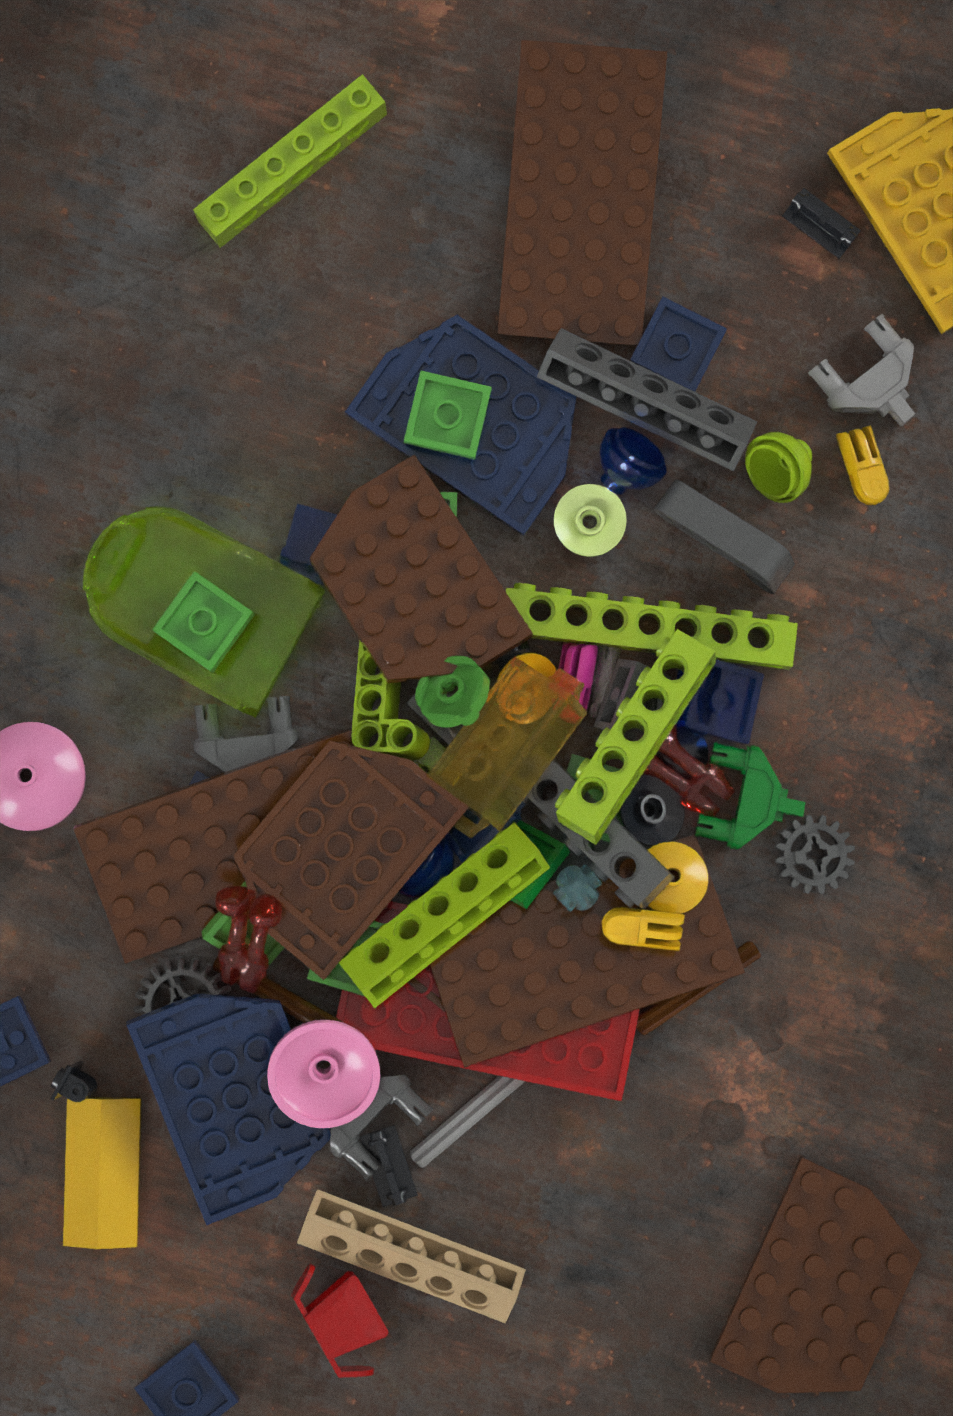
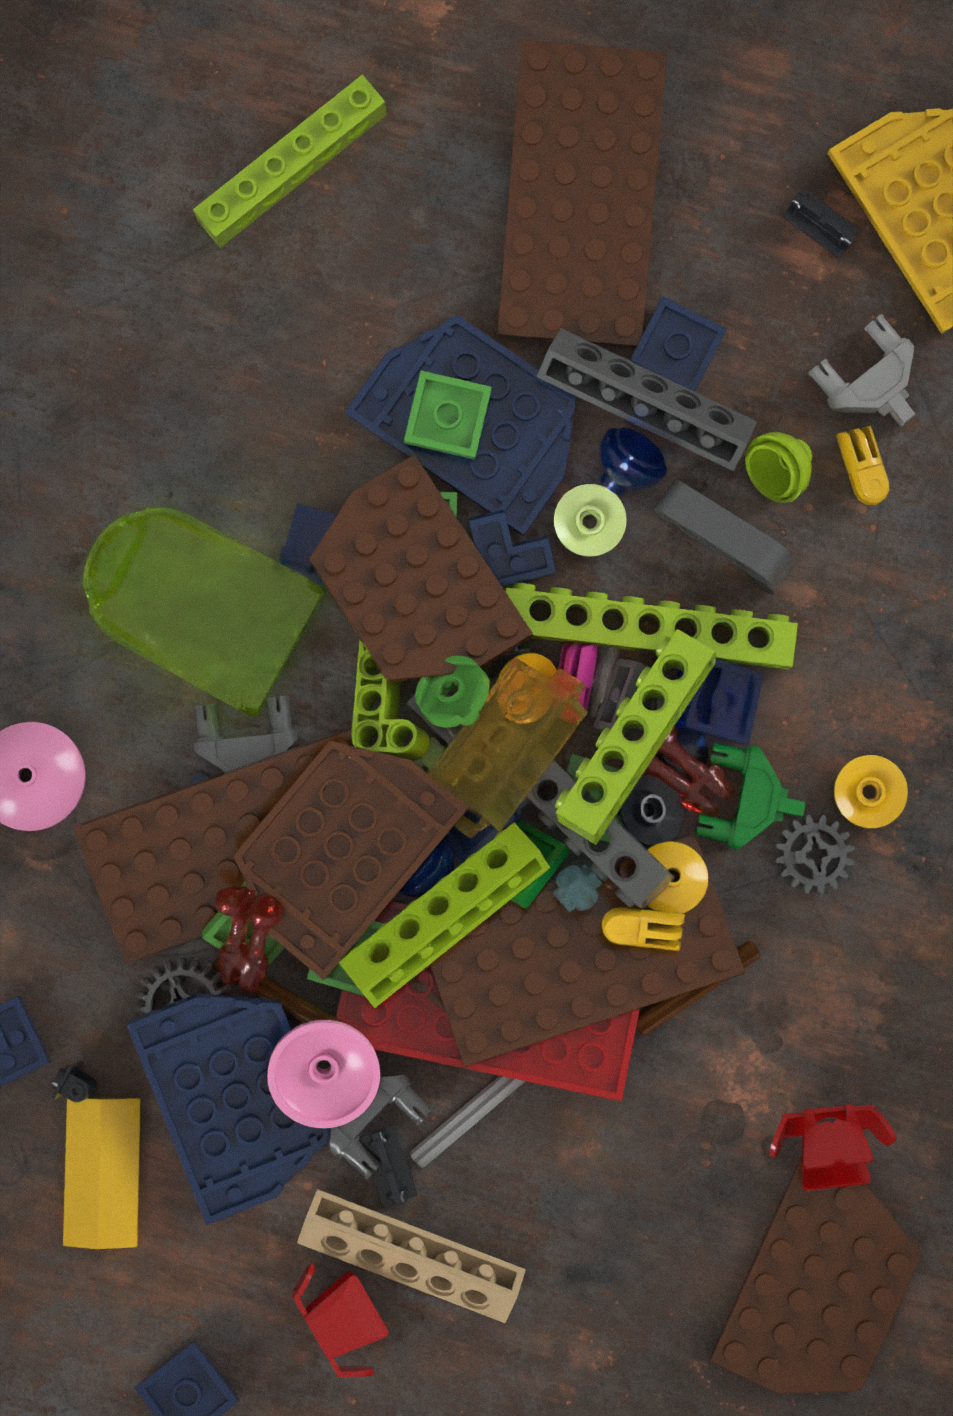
bright green plate [152,571,255,673] -> none
none -> dark blue plate [468,510,556,586]
none -> red piece [770,1104,896,1191]
none -> yellow dish [834,755,908,828]

